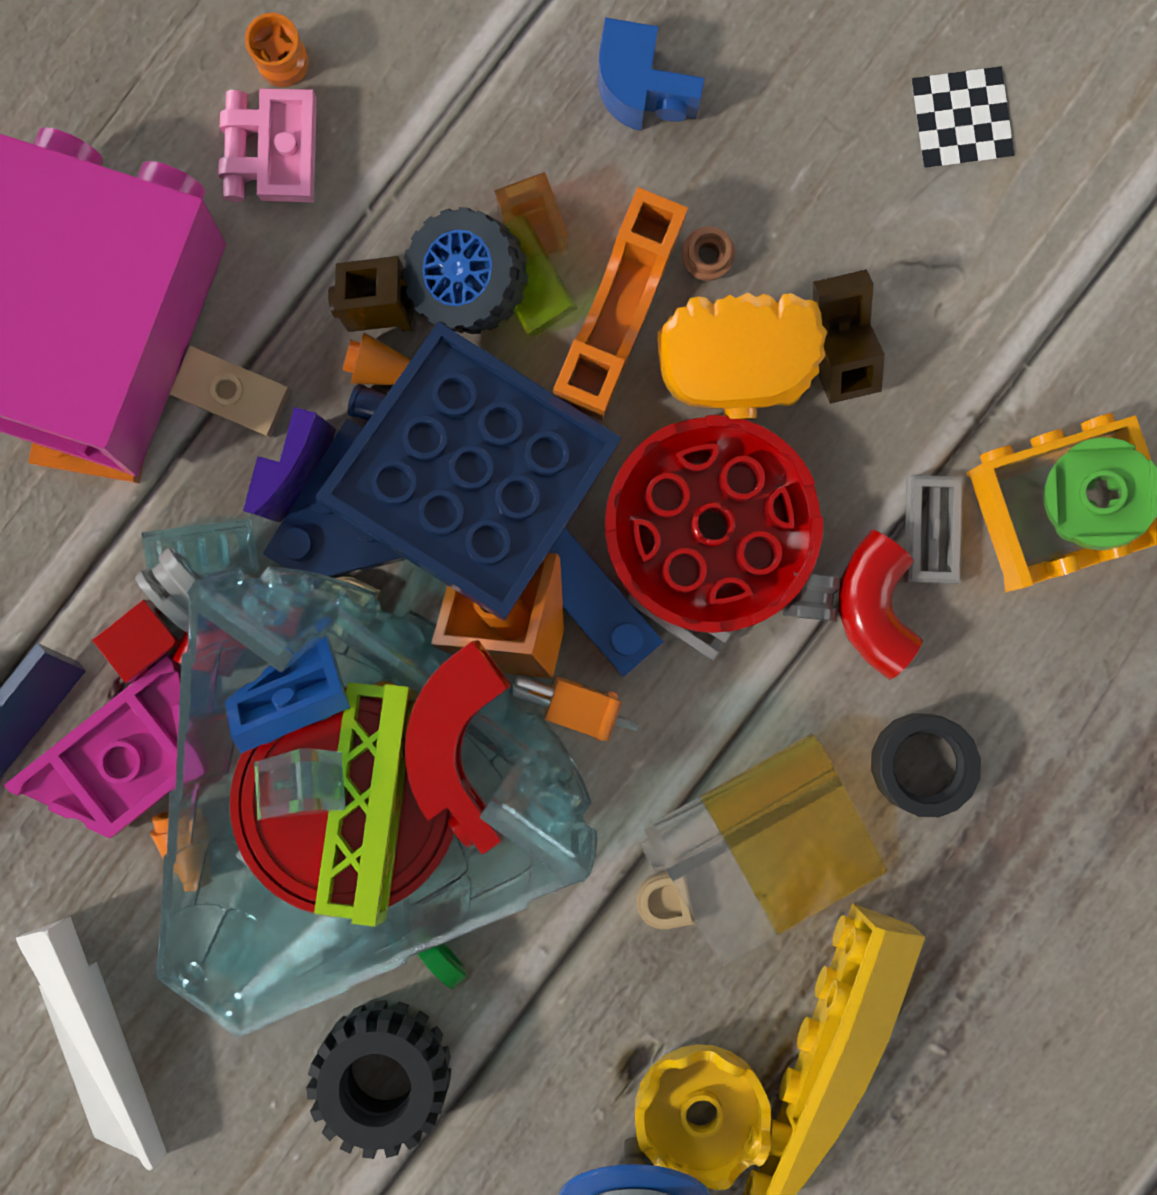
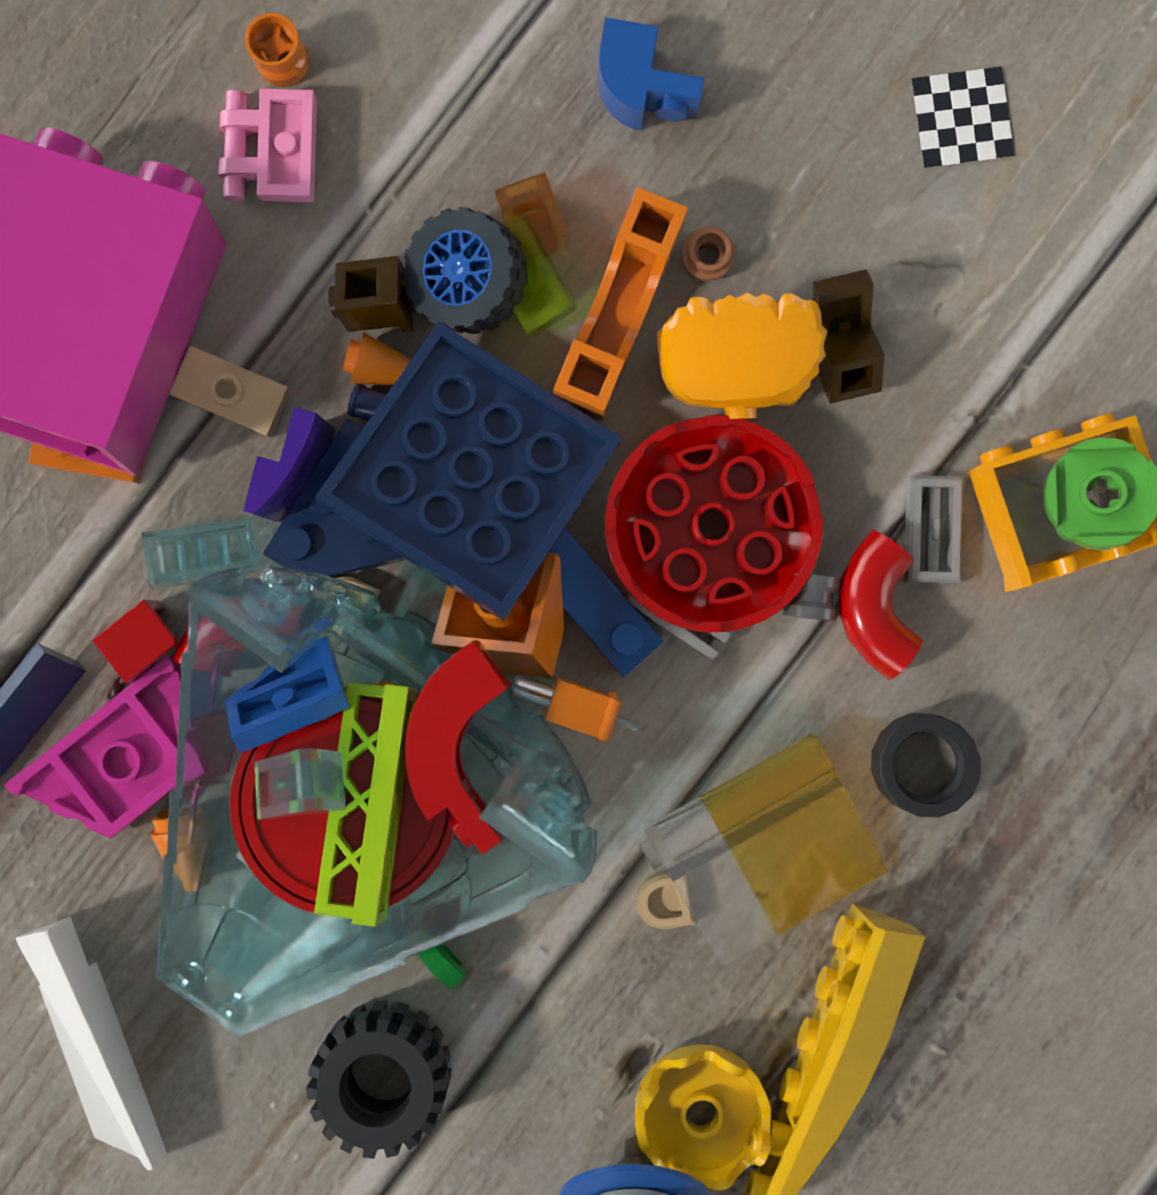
light grey wheel [135,546,223,633] -> none

